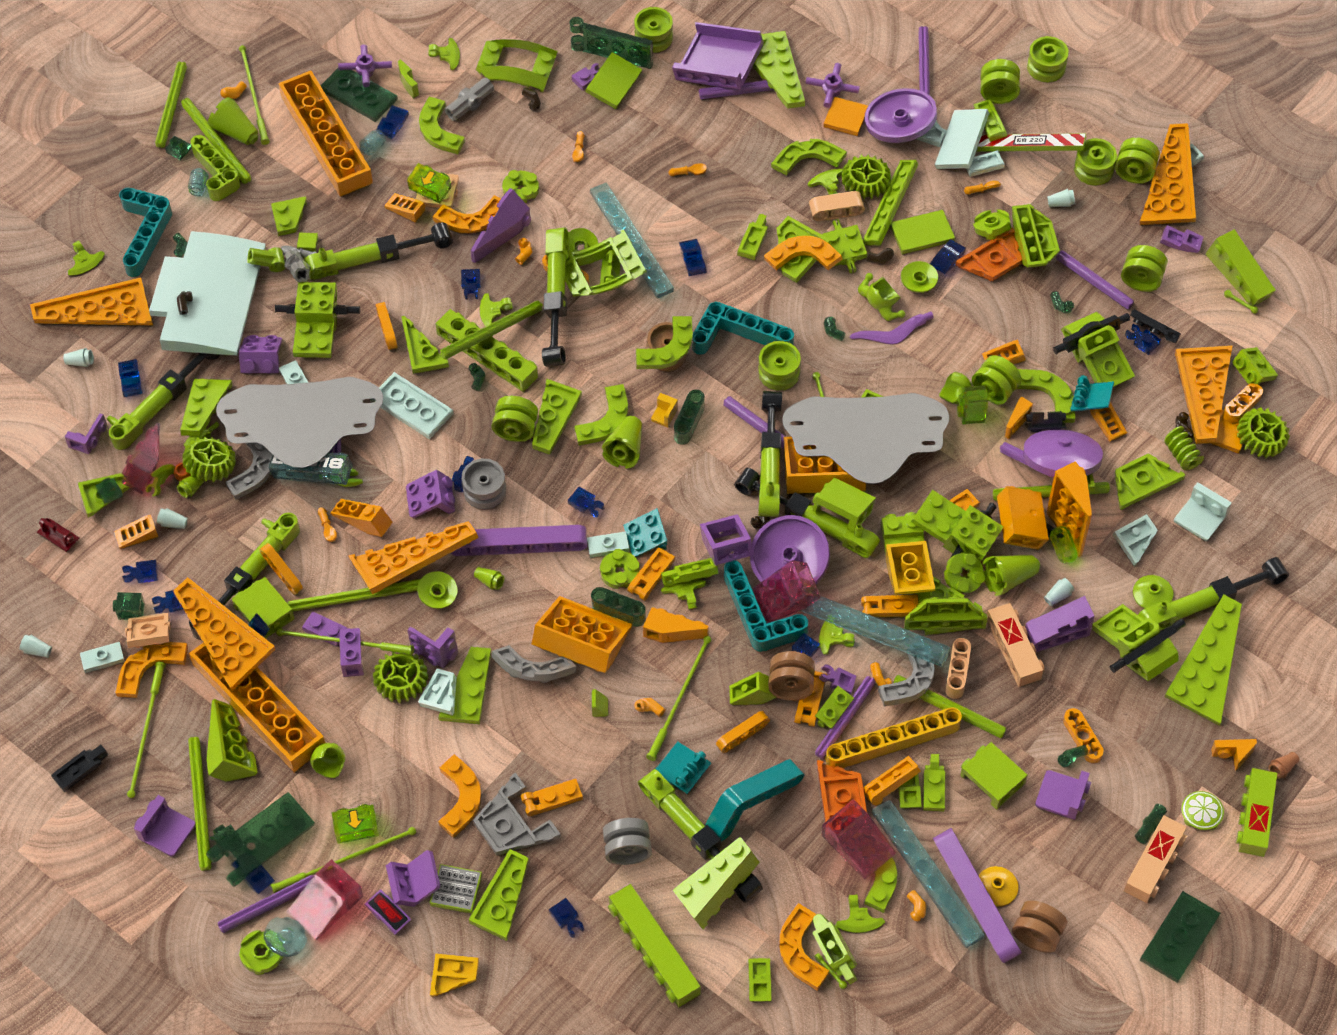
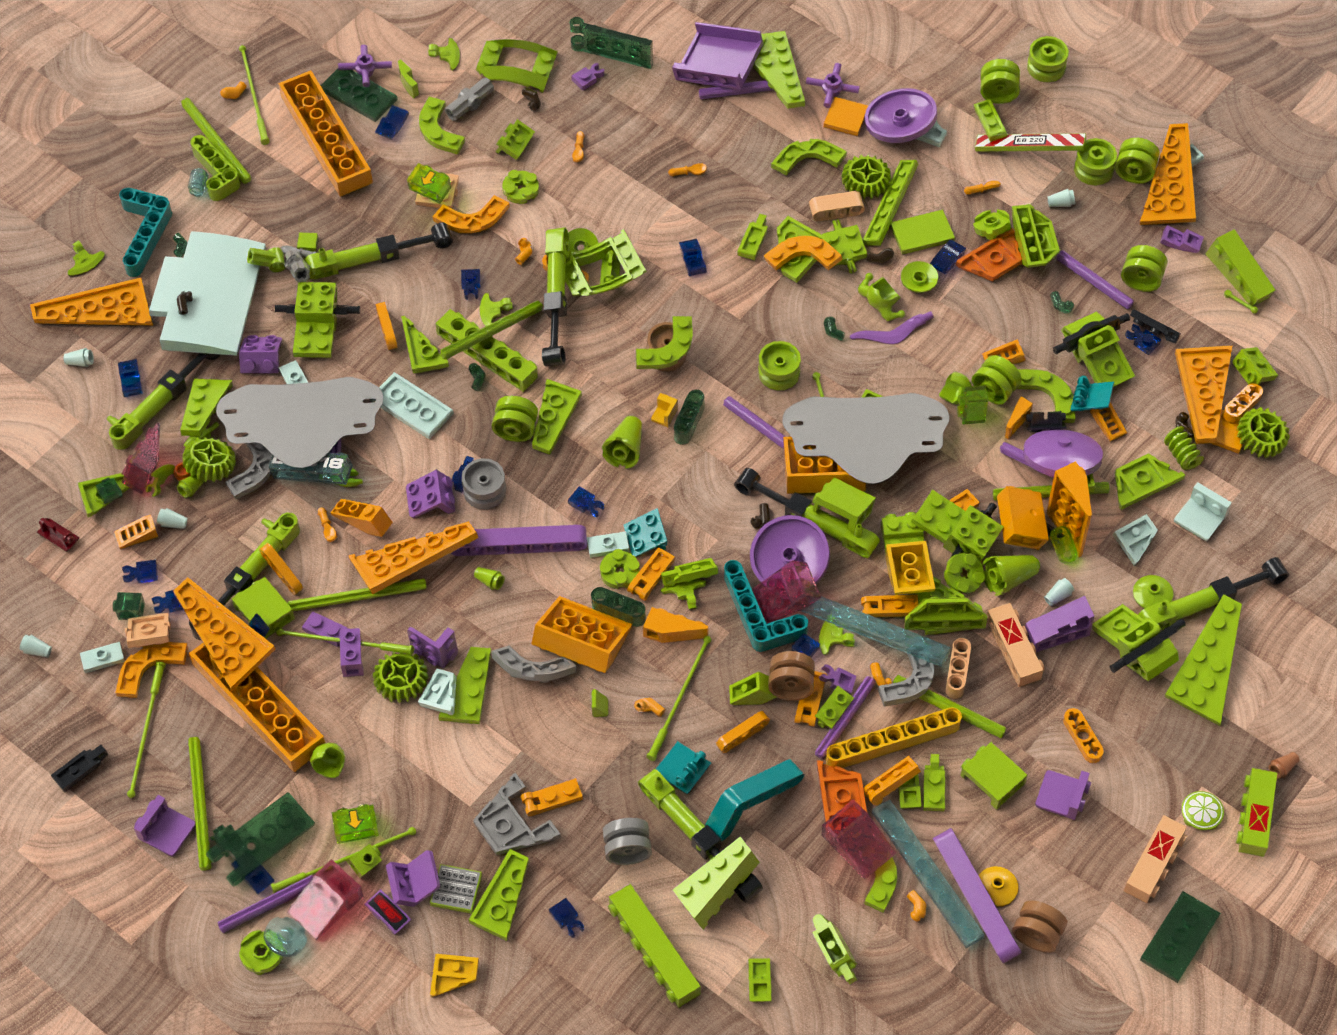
medium lavender bracket [65,413,107,454] -> none
lime axle [155,61,187,148] -> none
clear green tile [165,136,192,160] -> none
lime wedge [207,699,258,782] -> none
lime cone [208,97,259,145] -> none
lime wing [271,196,307,236] -> none
clear light blue brick [359,130,386,155] -> none
light orange slope [385,193,425,222] -> none
lime dish [417,571,458,609] -> none
light orange plate [438,754,481,838] -> none
medium lavender wedge [471,188,531,263] -> none
lime plate [574,384,628,446] -> none
lime tile [585,52,643,109] -> none
clear light blue plate [590,182,674,299] -> none
lime wheel [634,7,673,53] -> none
teal beam [692,302,794,355] -> none
medium lavender window [700,514,753,565] -> none
lime piece [758,391,782,517] -> none
light orange plate [779,903,829,991] -> none
lime piece [807,168,843,195] -> none
lime hinge [814,953,847,989] -> none
lime piece [835,895,885,933] -> none
medium lavender axle [919,26,930,95] -> none
light aqua tile [935,109,989,169] -> none
light aqua plate [966,151,1005,177] -> none
clear green arm [1057,745,1088,767] -> none
clear green pin [1134,803,1167,844] -> none
light orange slope [1211,739,1257,771] -> none
none -> lime brick [347,844,382,878]
none -> lime bracket [495,119,535,160]

